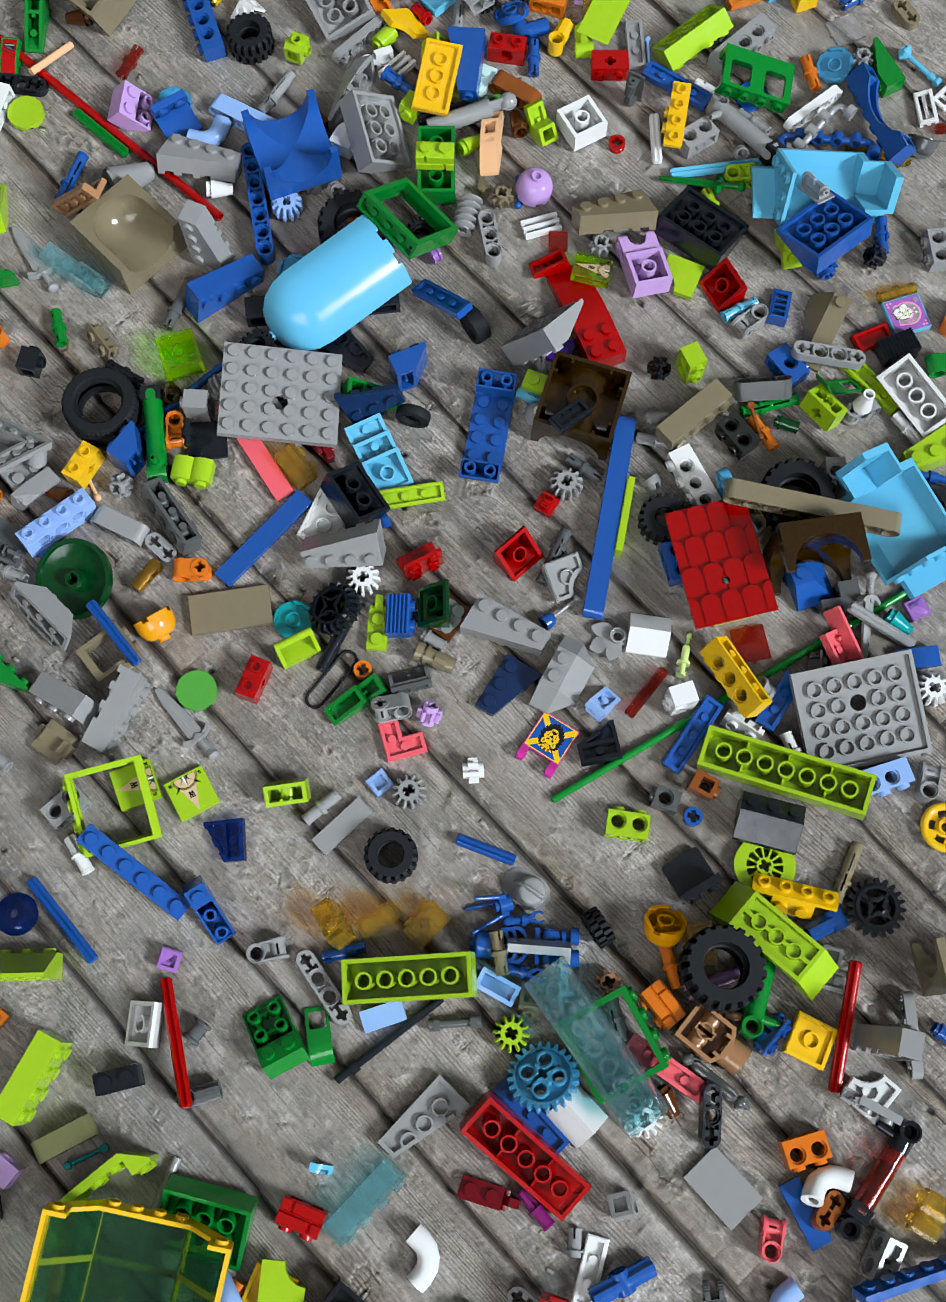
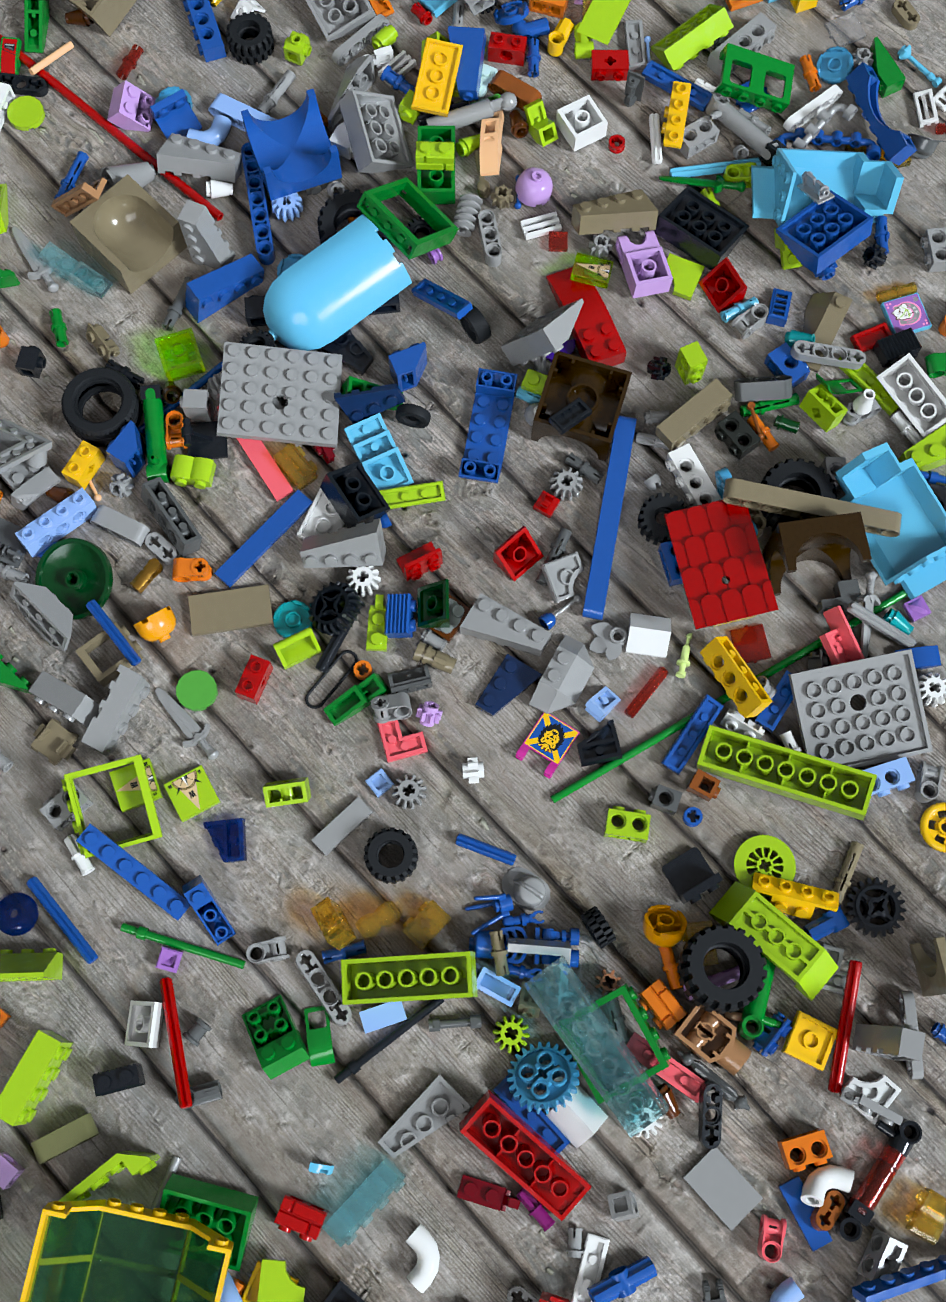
teal hinge [64,1143,109,1170] -> none
green axle [72,108,130,158] -> none
light grey pin [301,788,342,826] -> none
yellow tile [380,8,429,39] -> none
red slope [528,248,571,279] -> none
lime tile [614,476,636,558] -> none
white brick [662,680,699,716] -> none
slope [732,791,806,855] -> none
blue slope [784,562,836,612] -> none
none -> green bar [120,923,246,969]
none -> teal cone [785,330,815,347]

